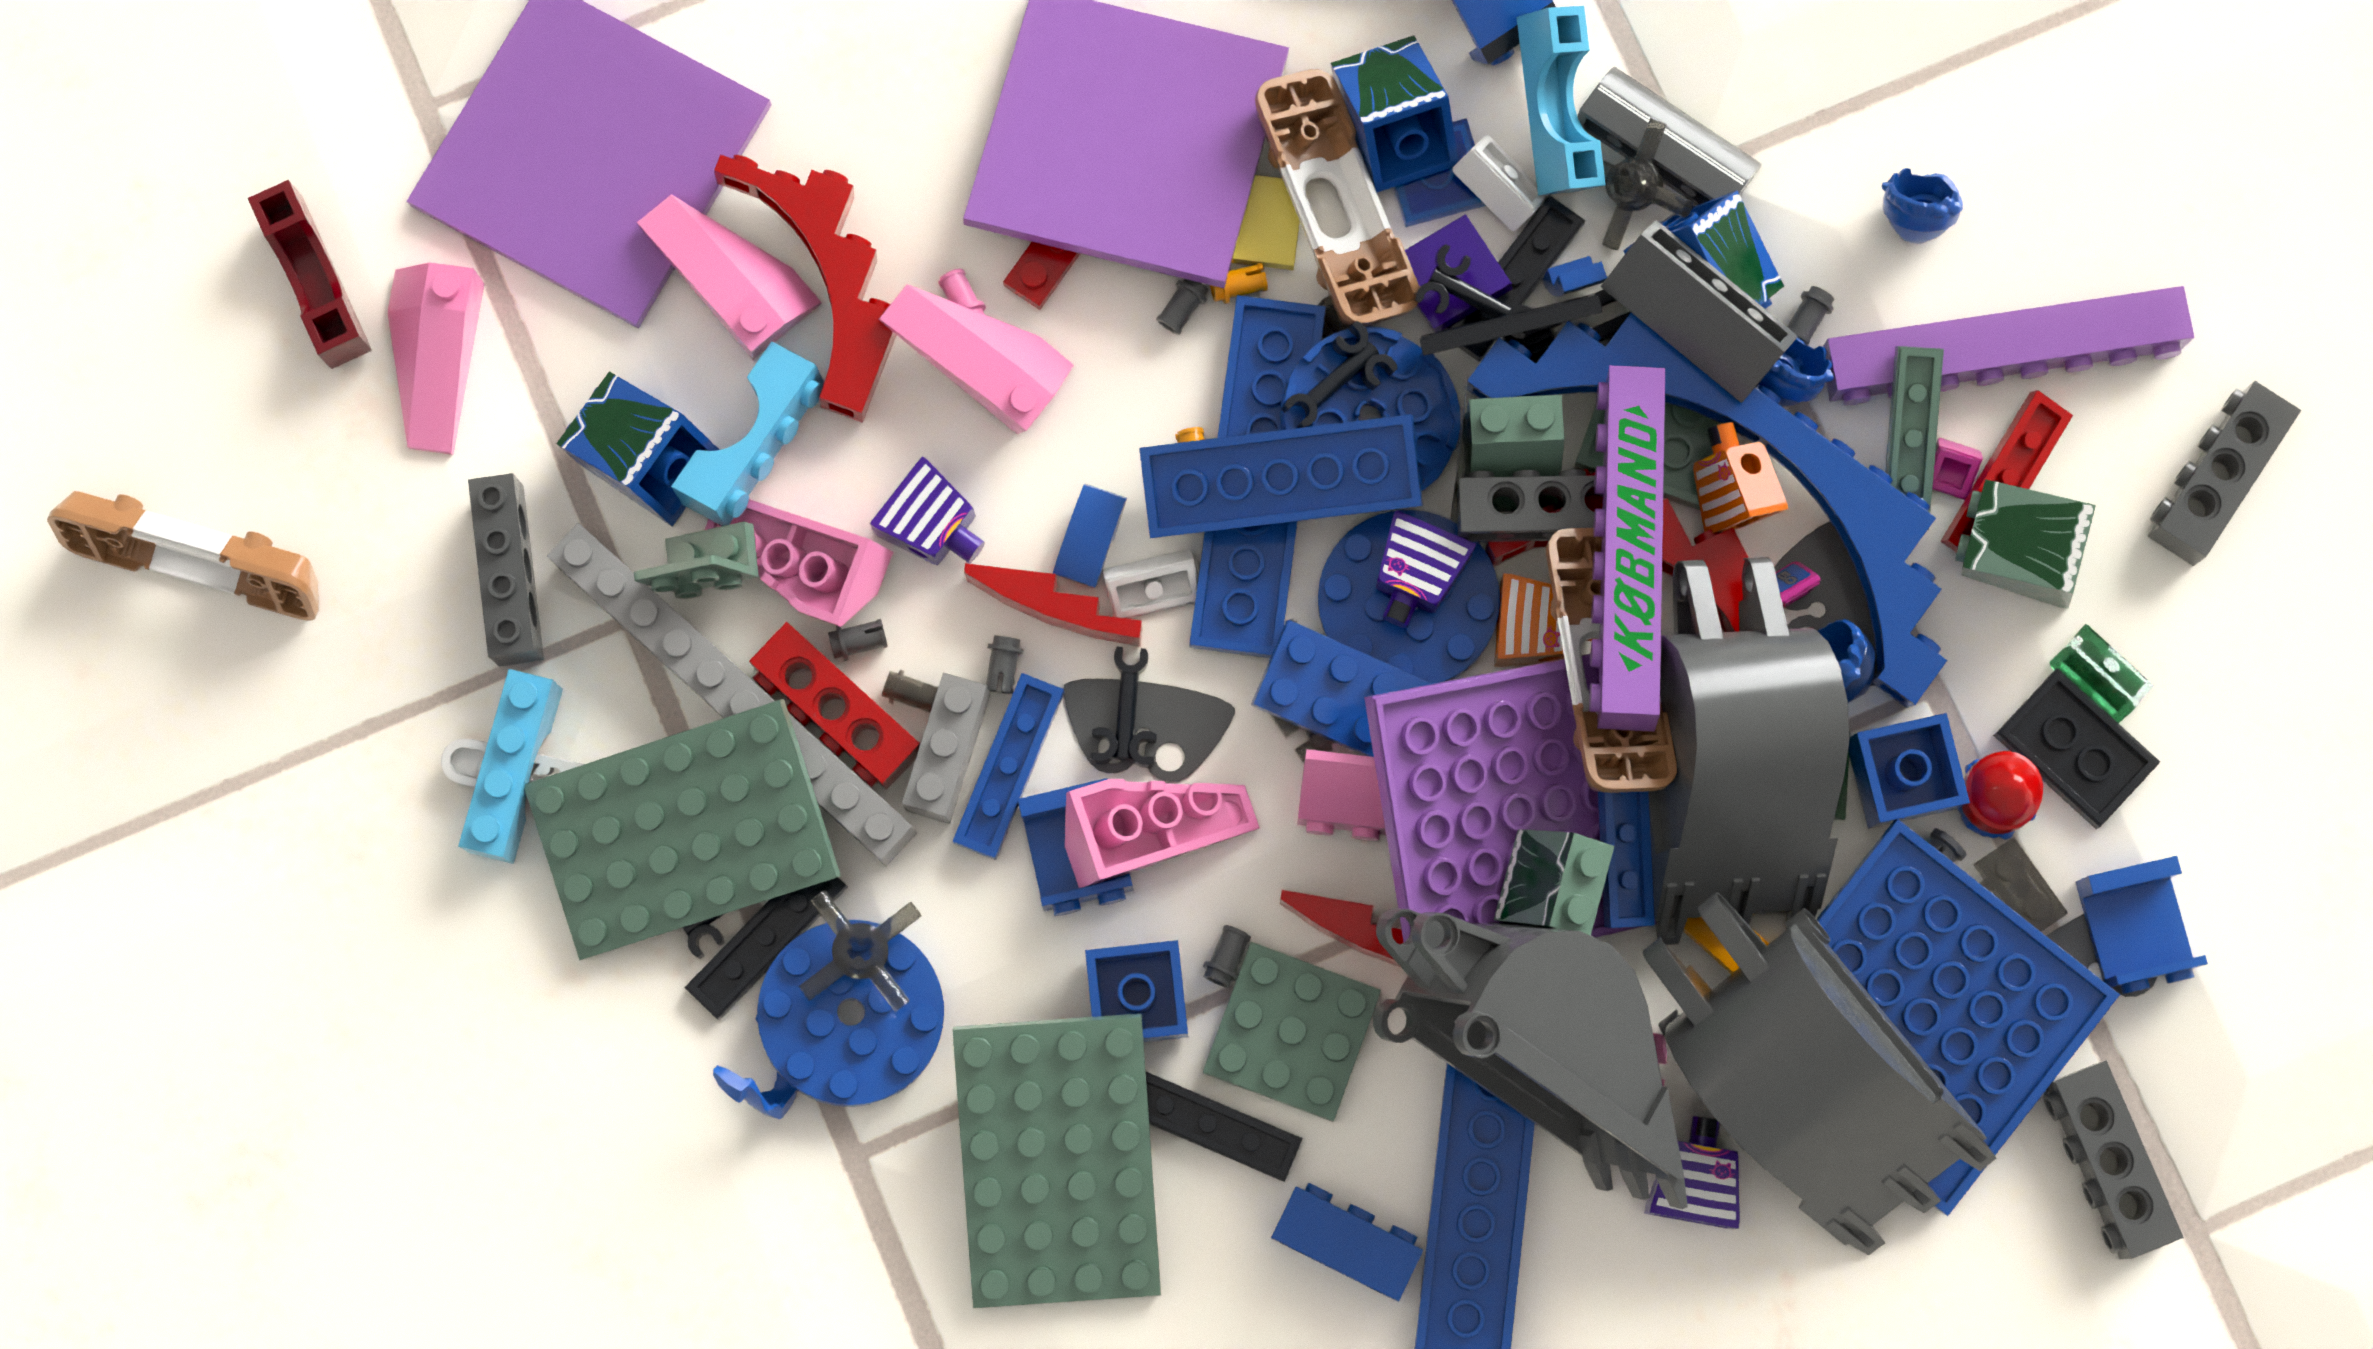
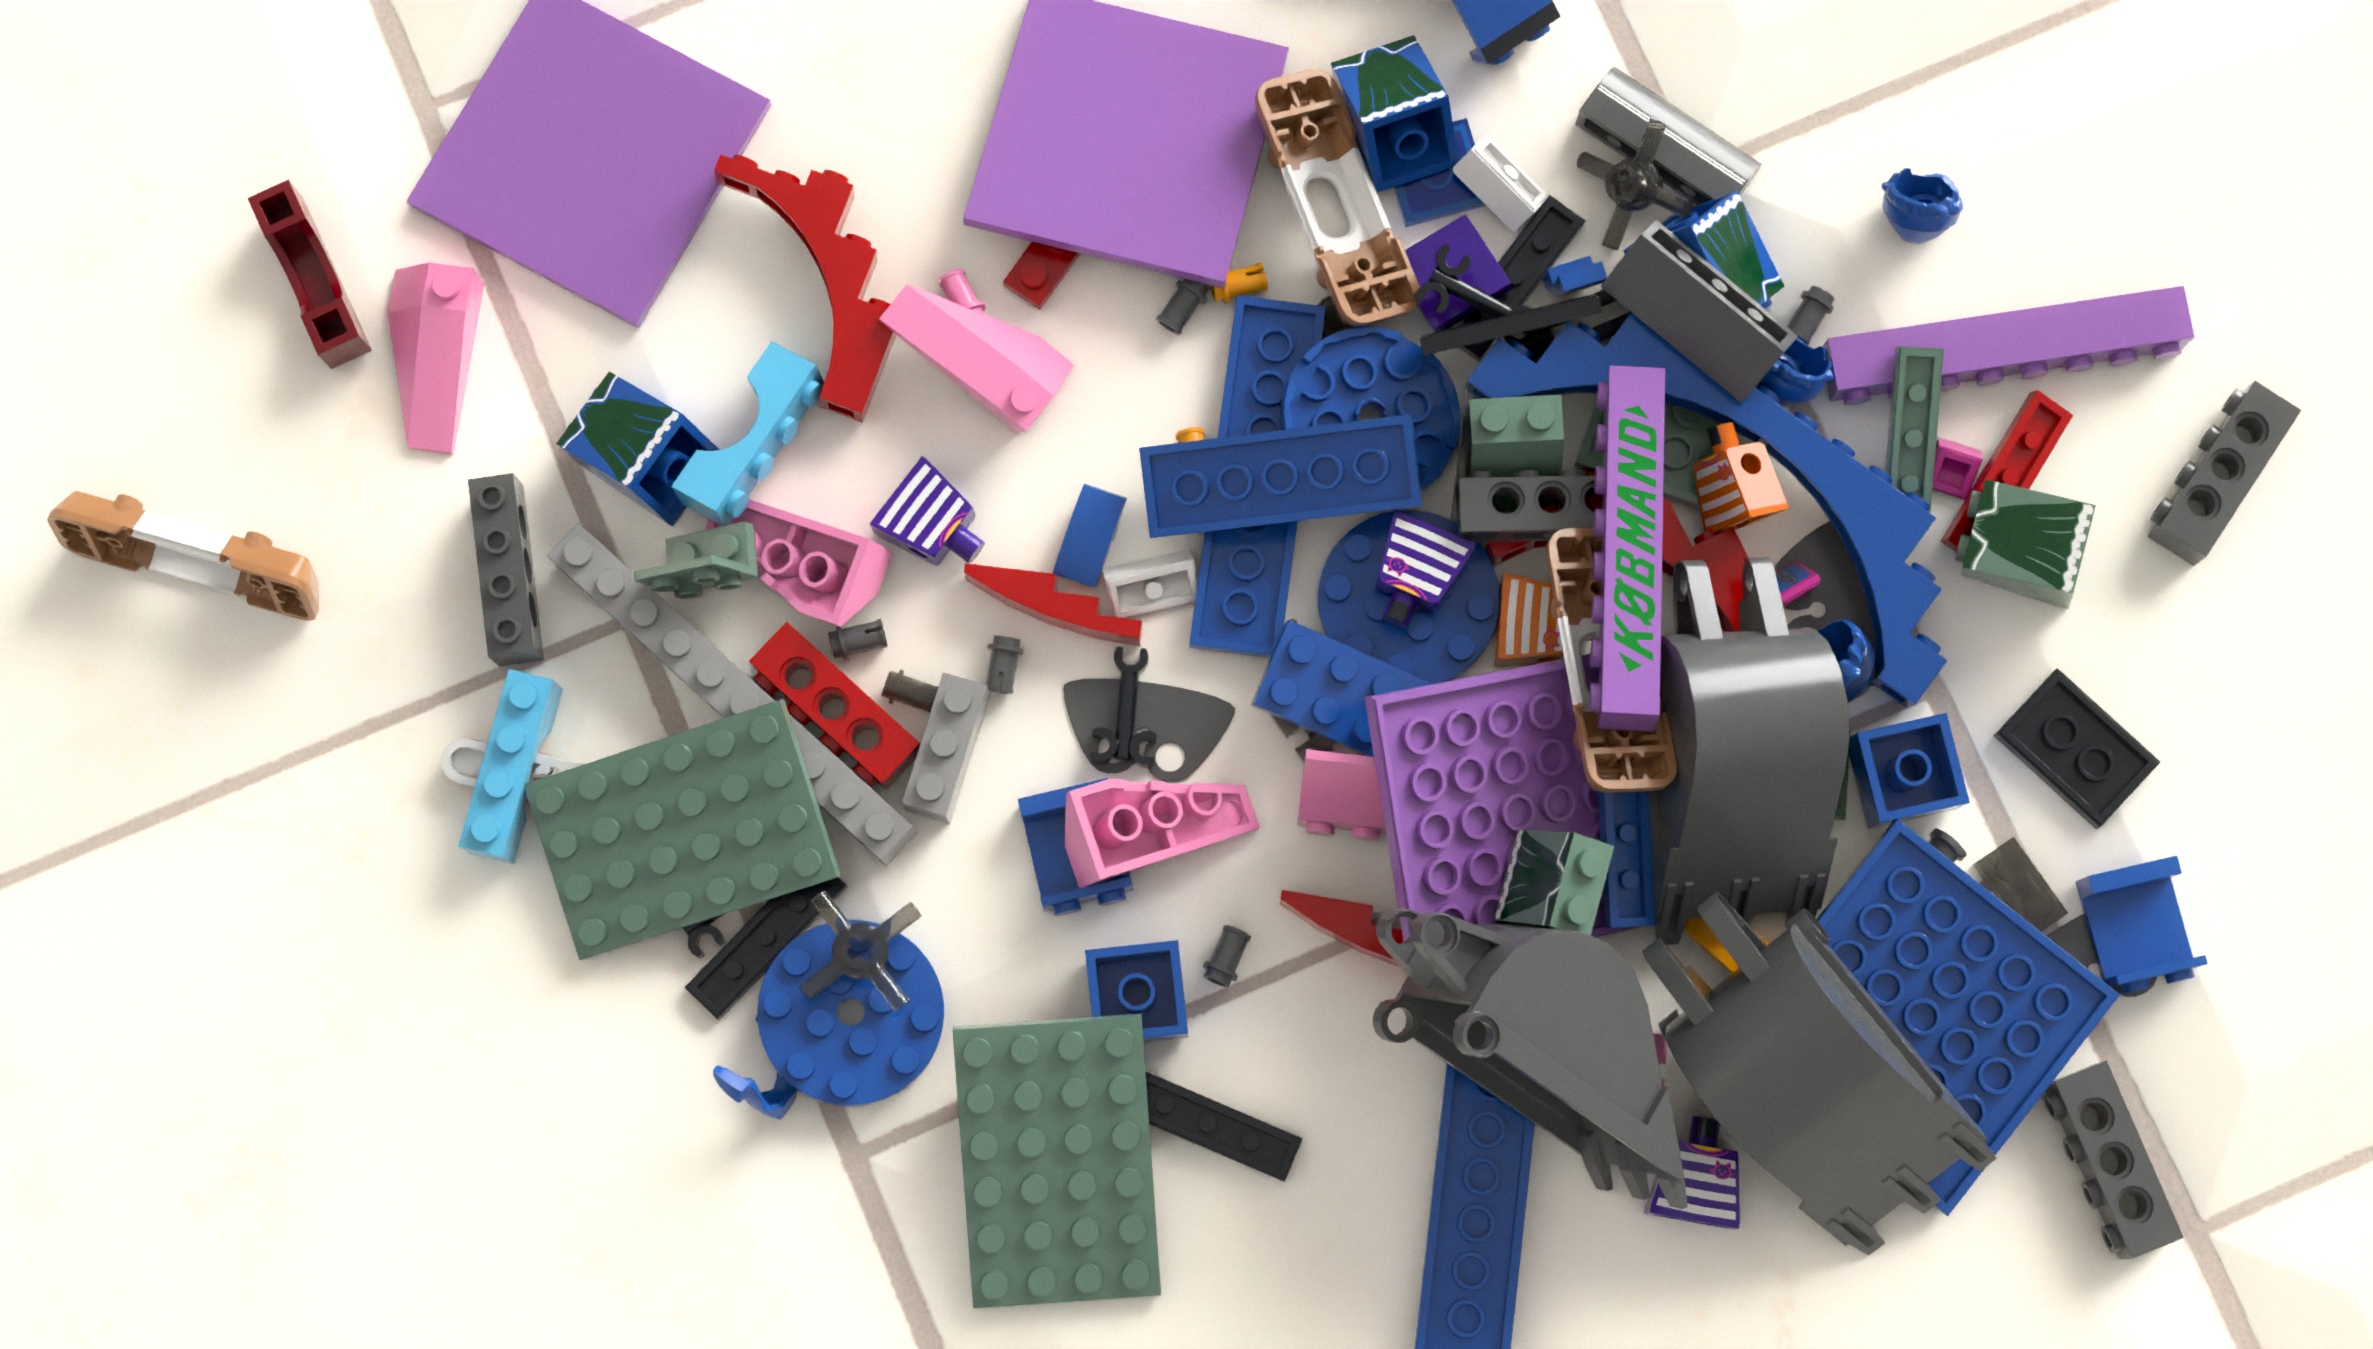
bright pink wedge [637,194,822,360] -> none
blue plate [952,673,1065,860] -> none
sand green plate [1203,942,1381,1122] -> none
light yellow tile [1231,175,1300,270] -> none
blue brick [1271,1183,1423,1302] -> none
black bar [1281,321,1398,428] -> none
medium azure arch [1517,6,1606,196] -> none
red hair [1958,751,2043,840] -> none
clear green slope [2049,624,2154,723] -> none

